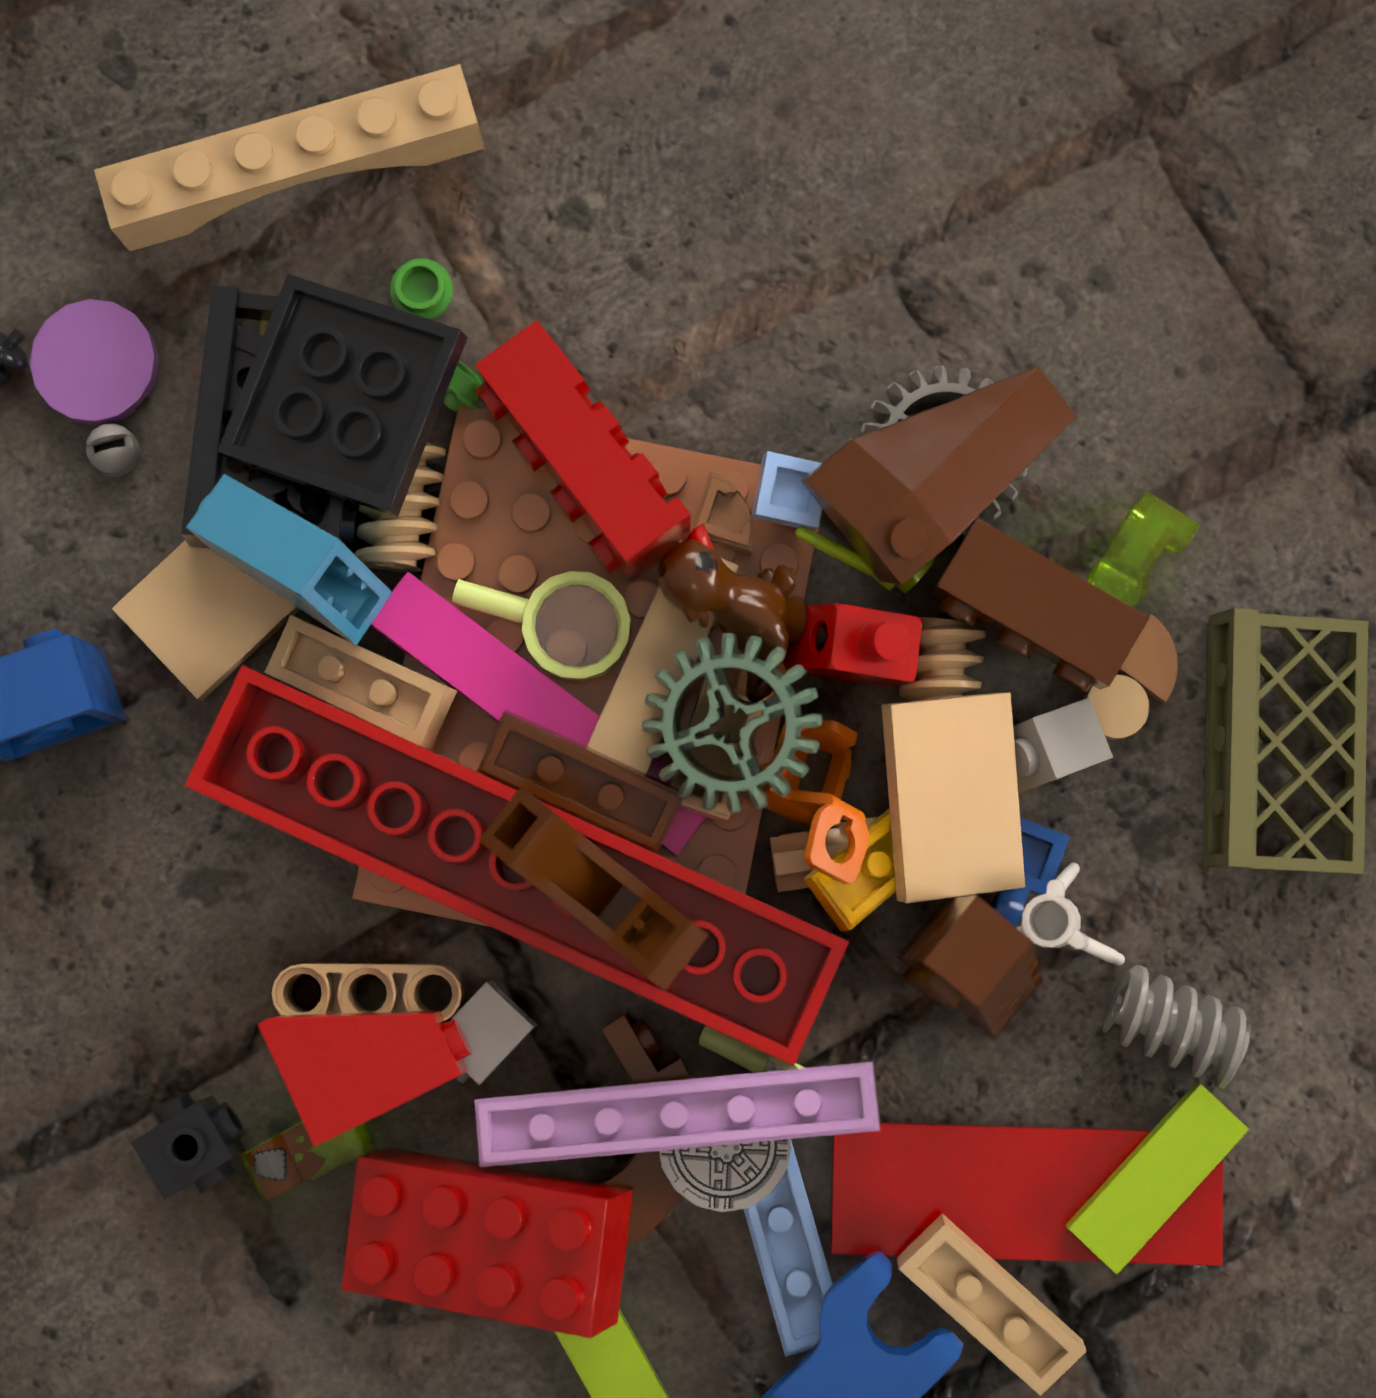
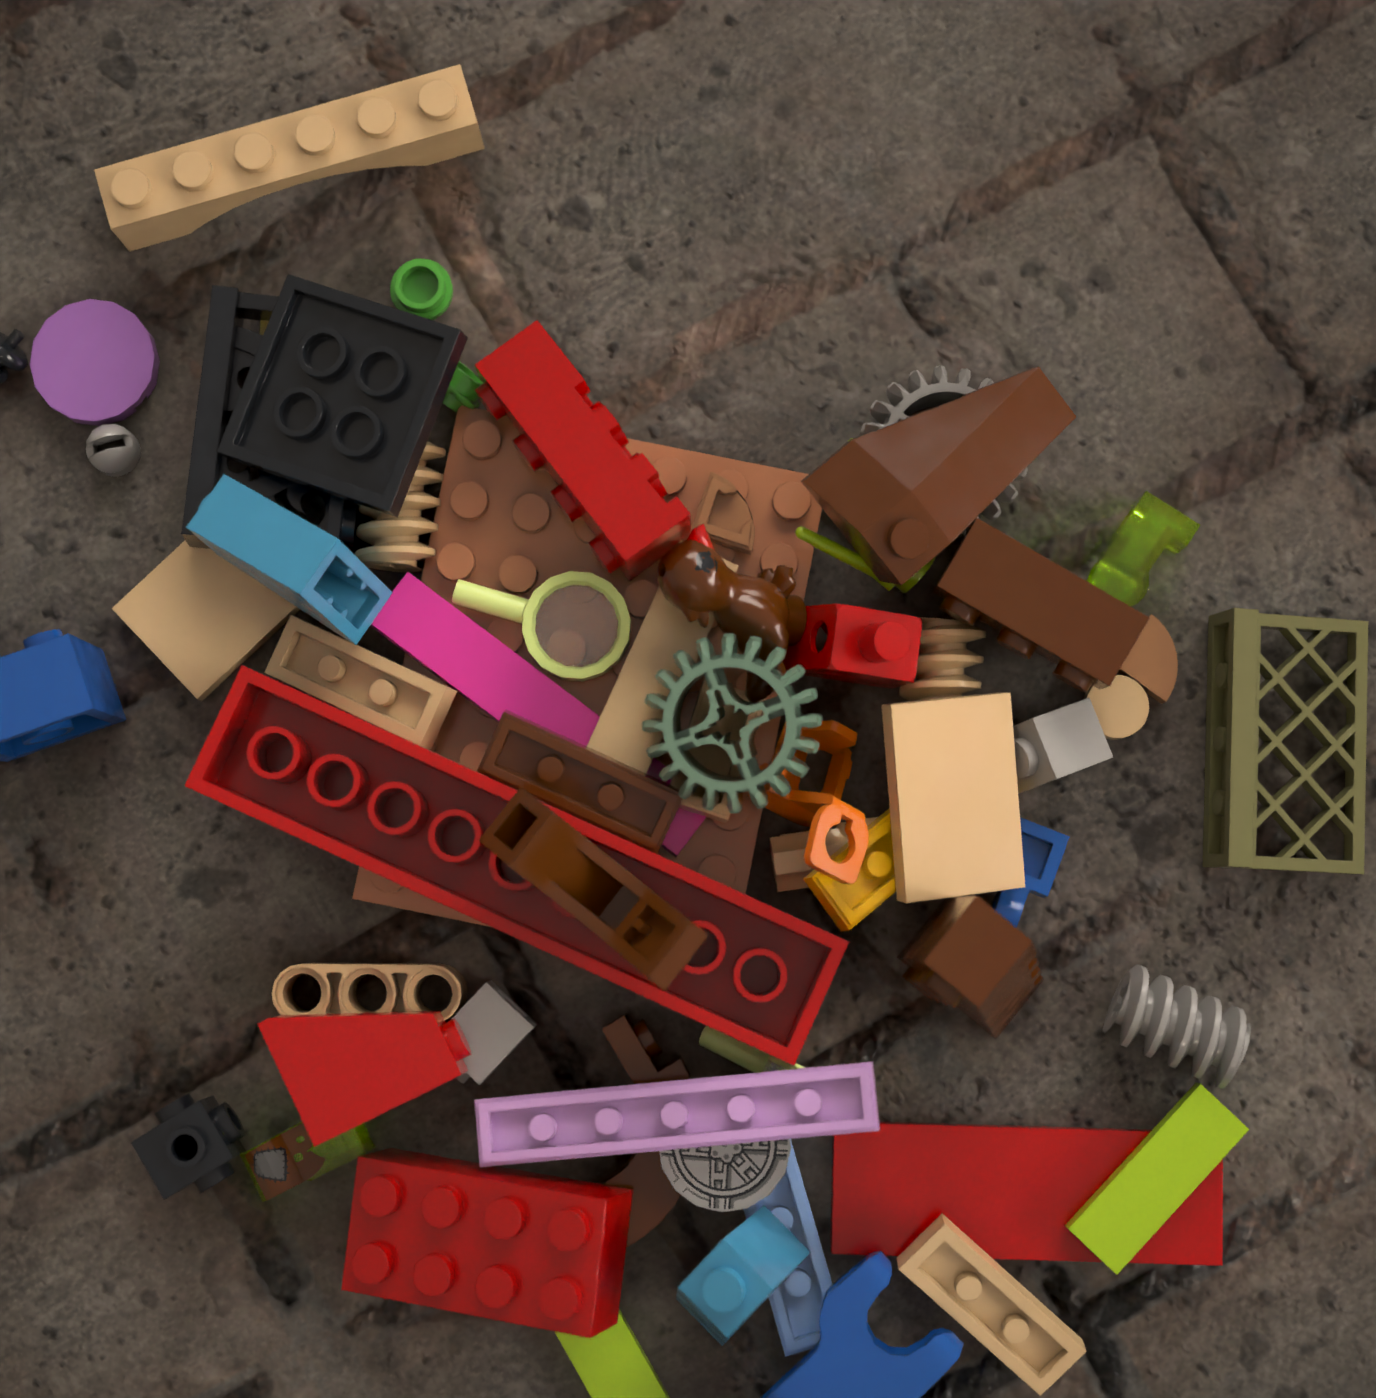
light blue tile [751,451,822,531] -> none
white plant [1017,862,1125,966] -> none
none -> dark azure slope [676,1206,811,1346]

